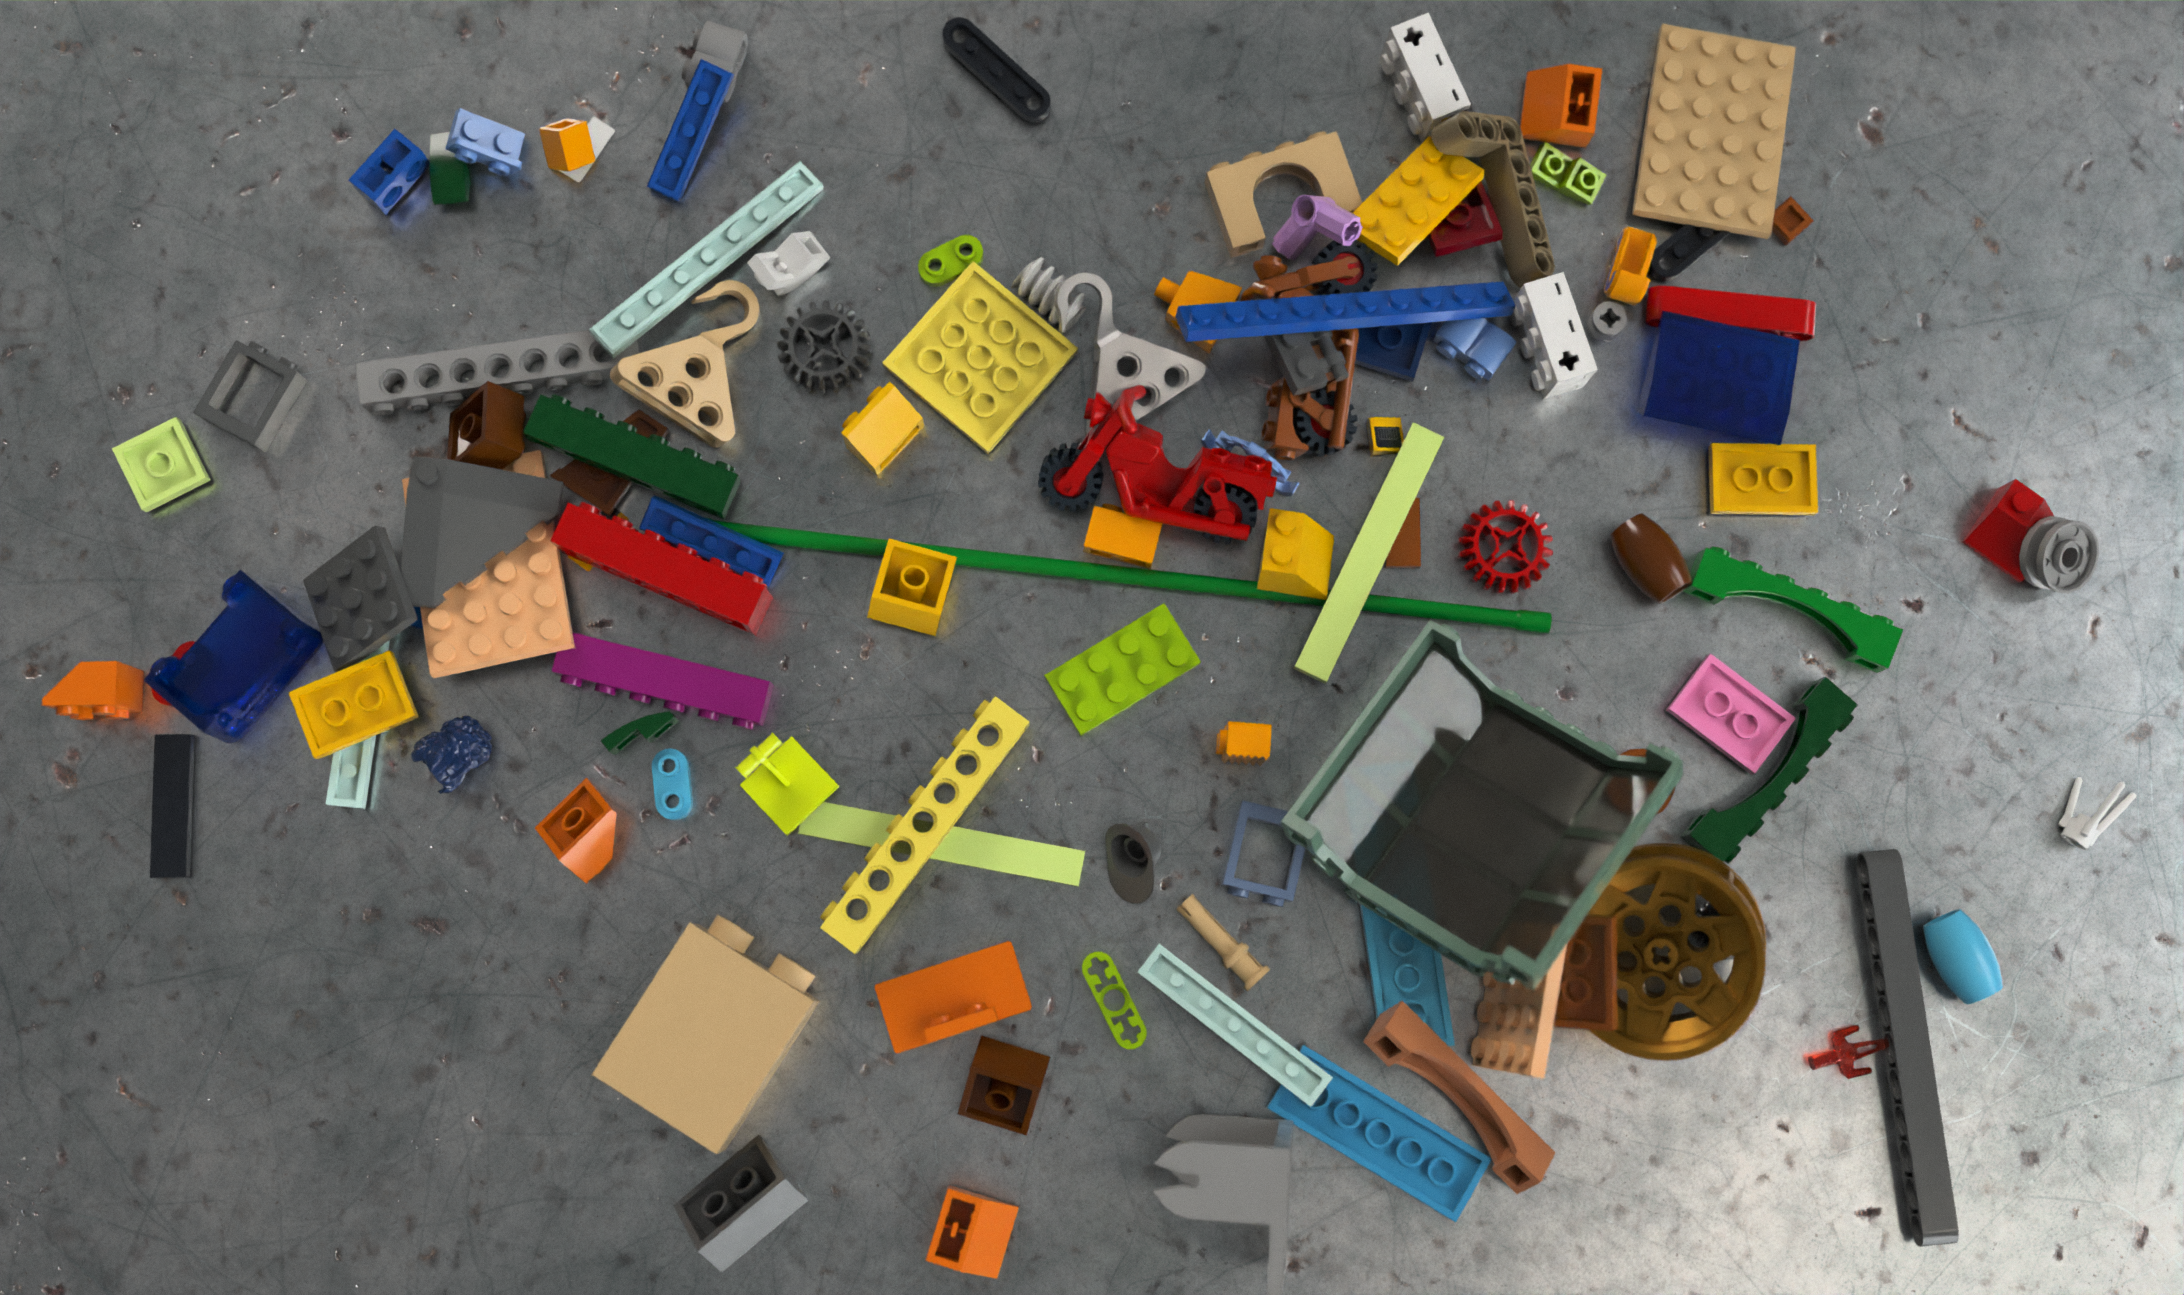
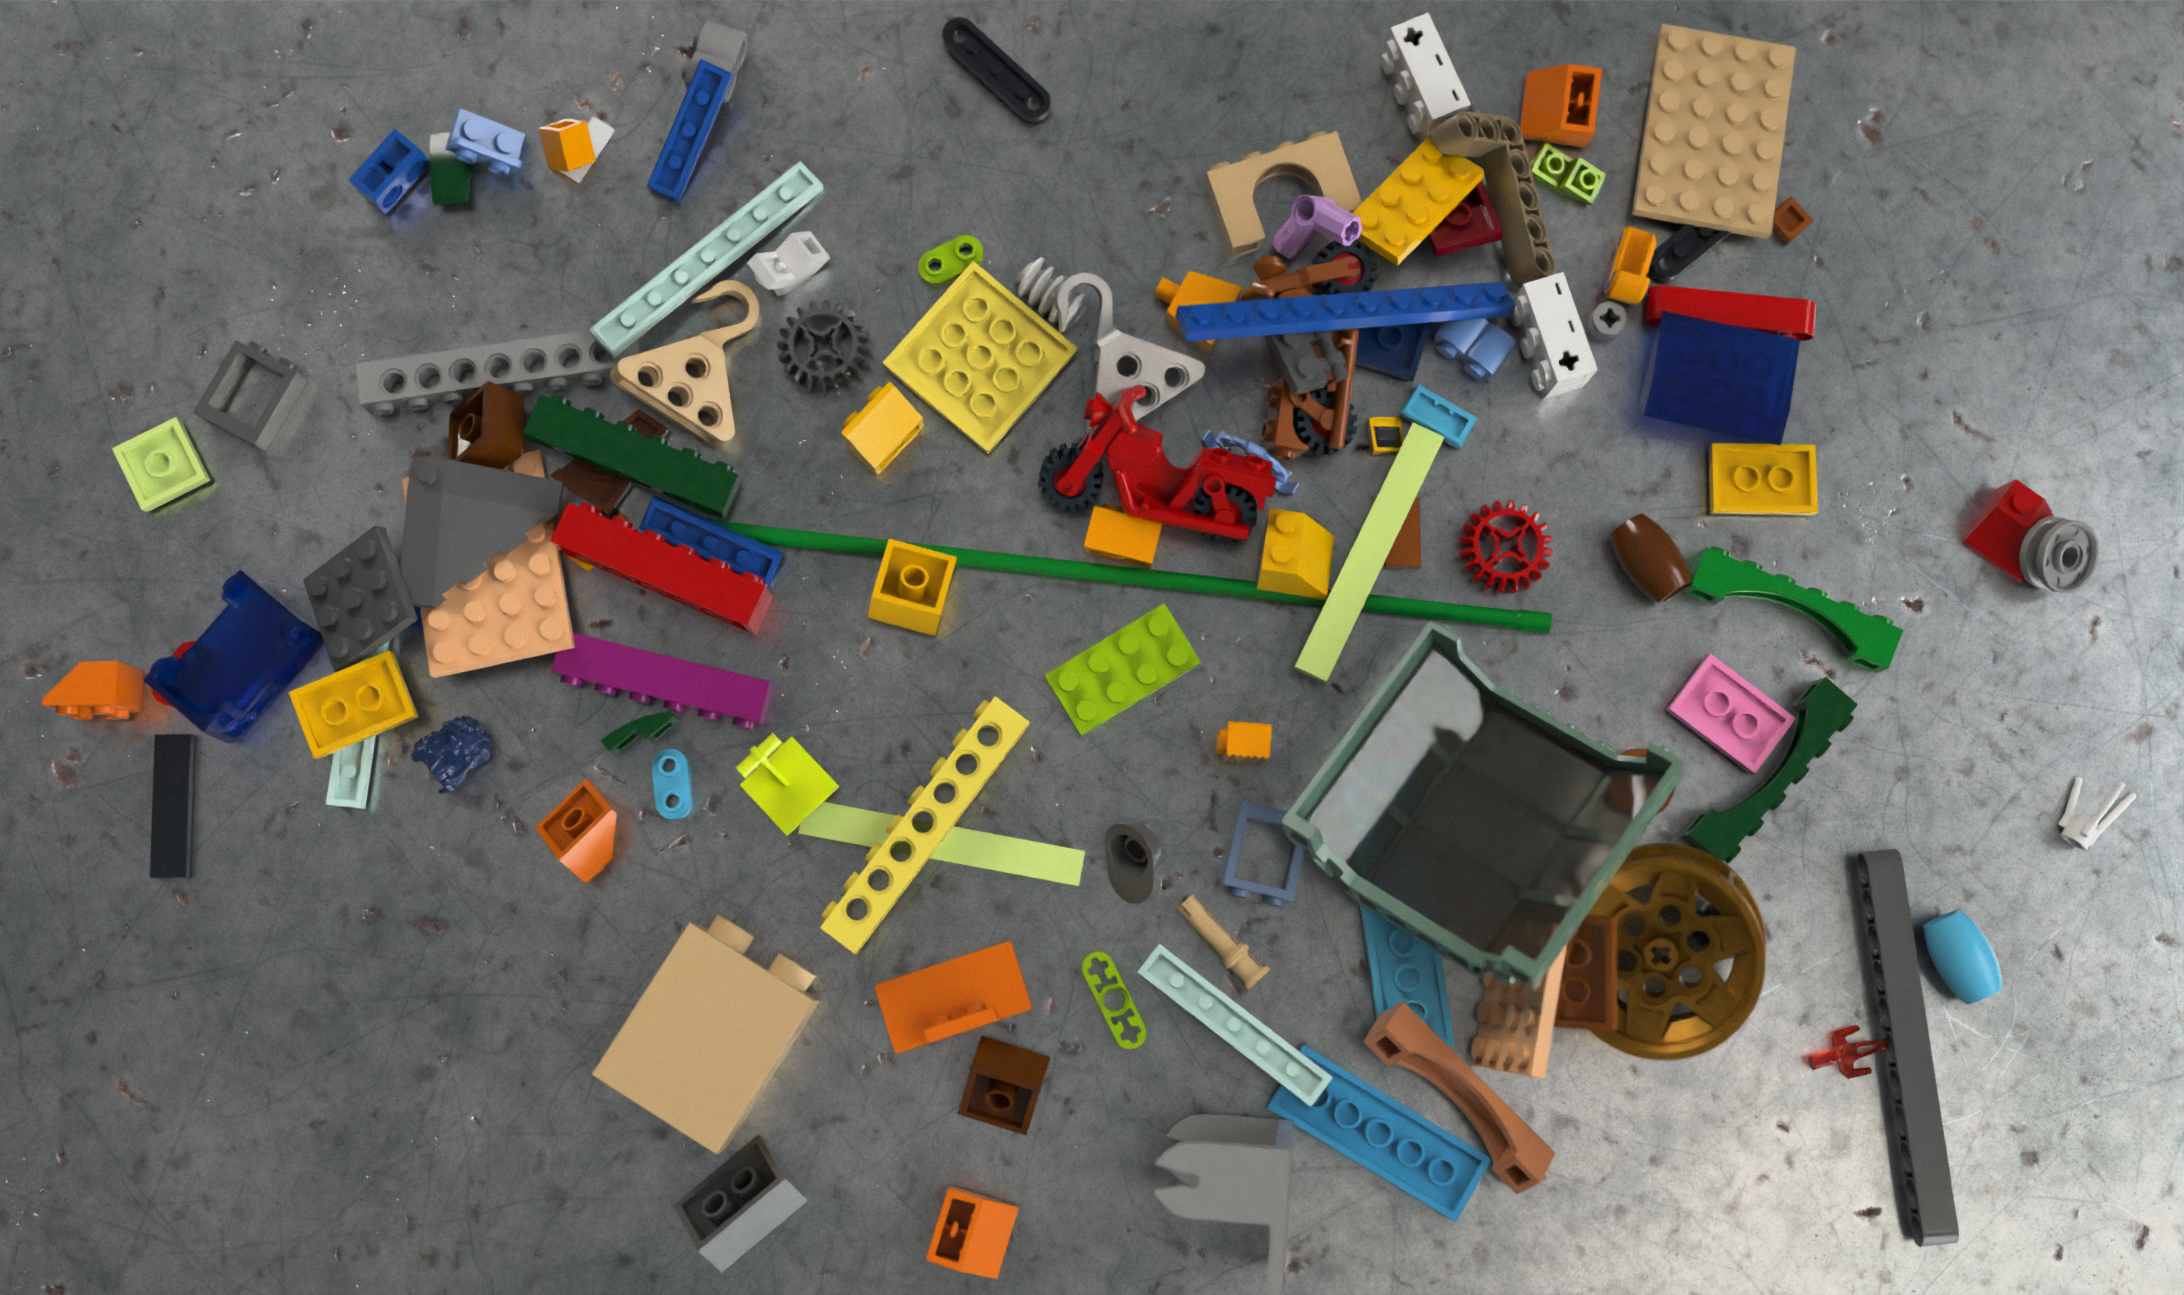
none -> medium azure plate [1399,384,1478,450]

